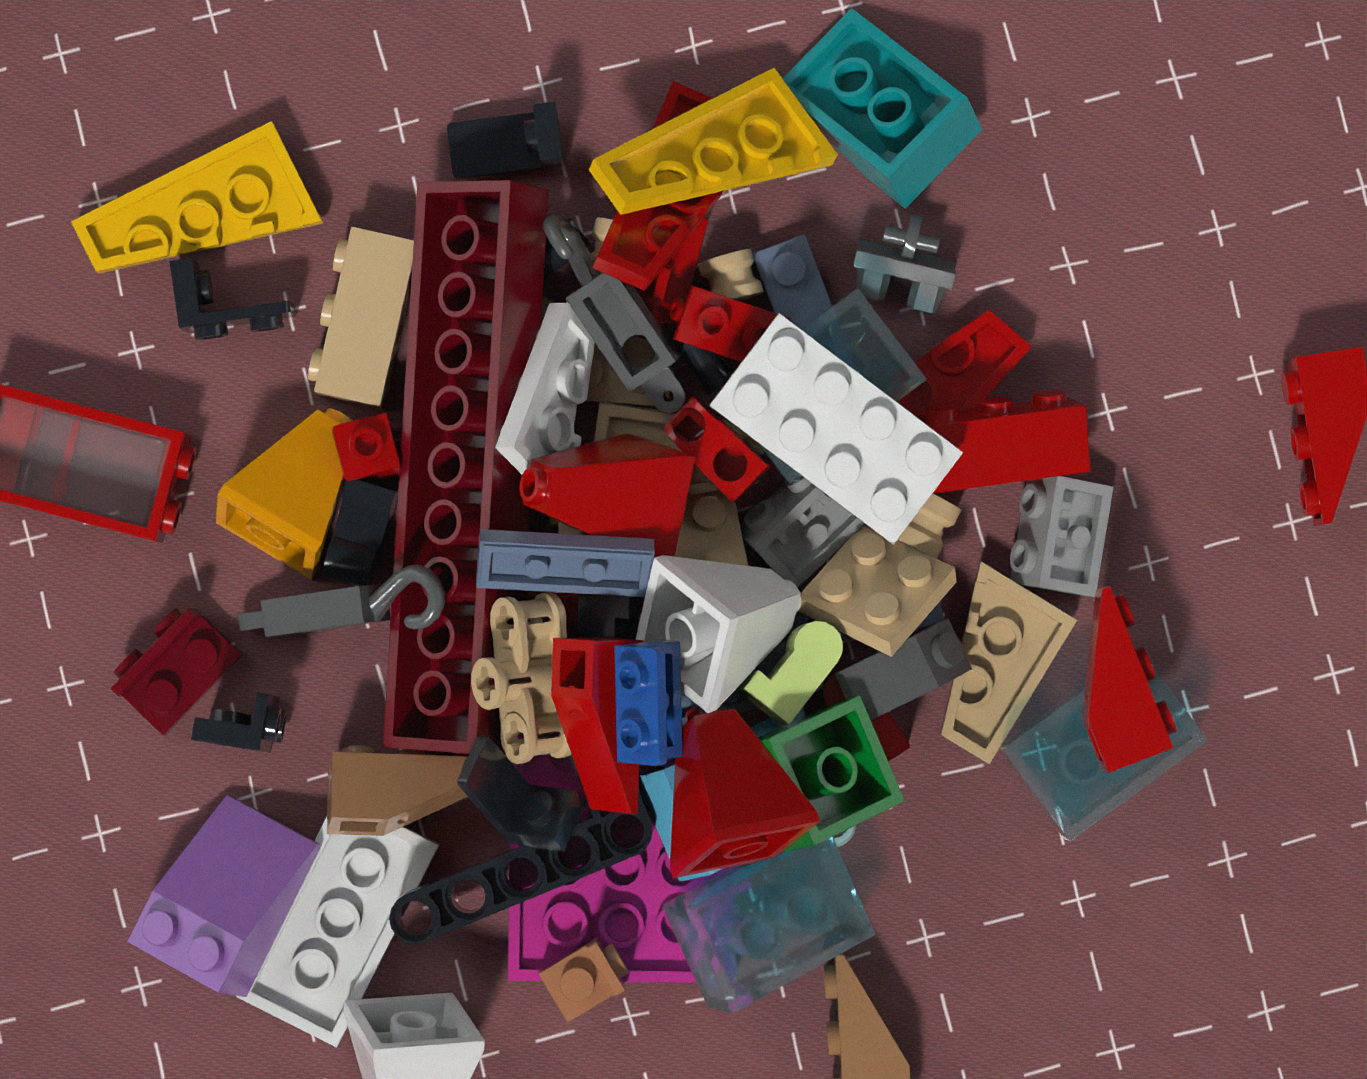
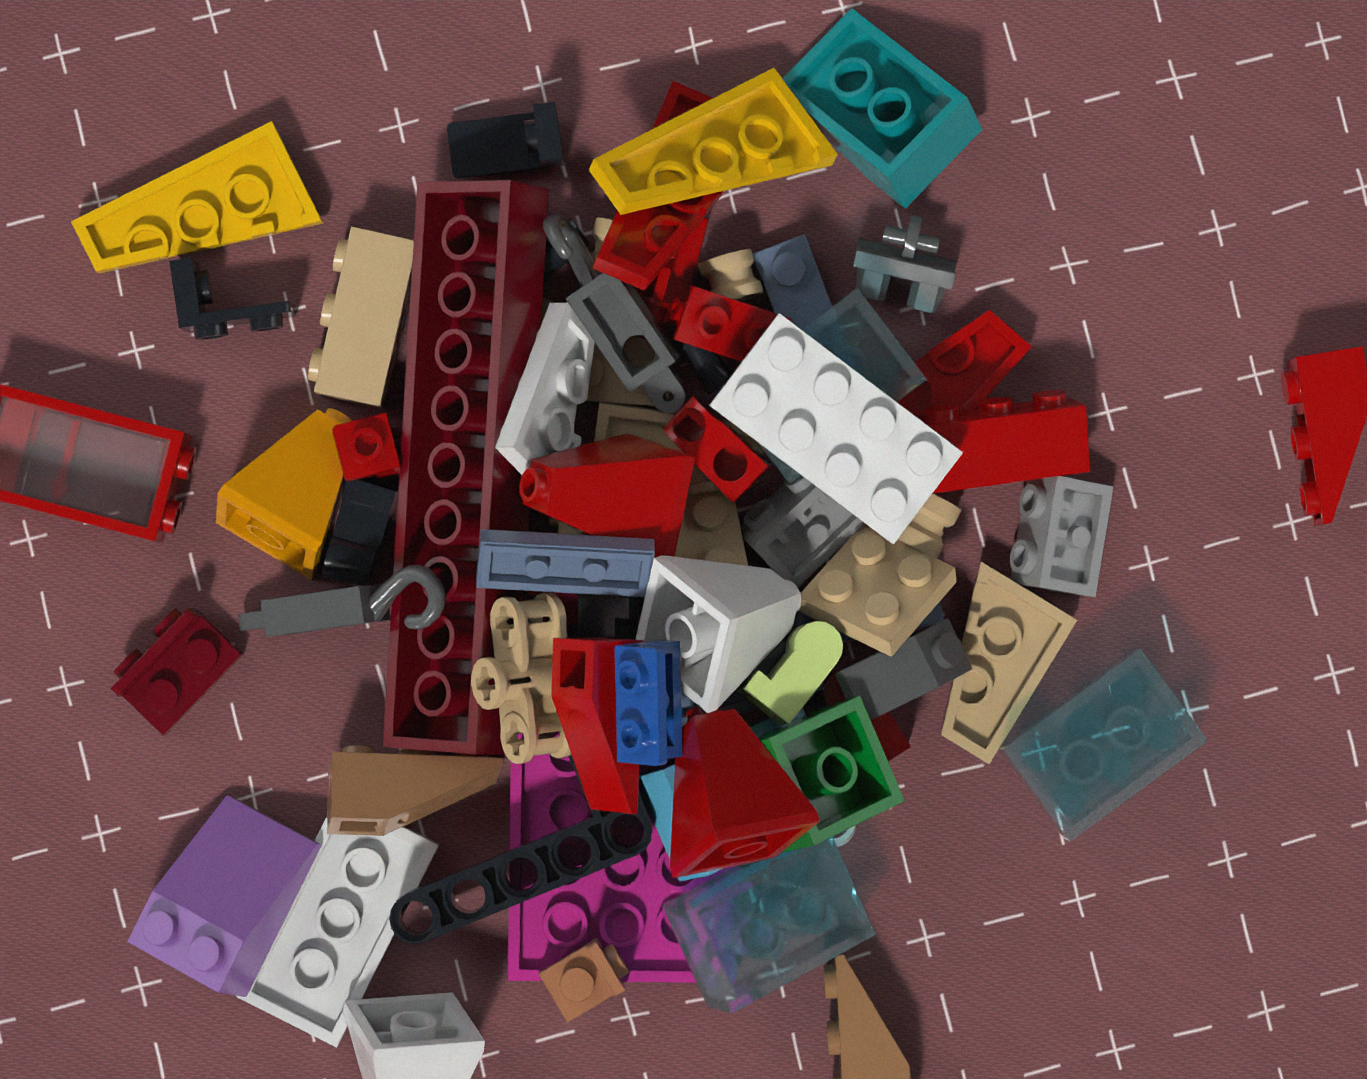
black bracket [191,692,287,753] -> none
black bracket [457,736,586,852] -> none
red slope [1082,586,1177,773] -> none

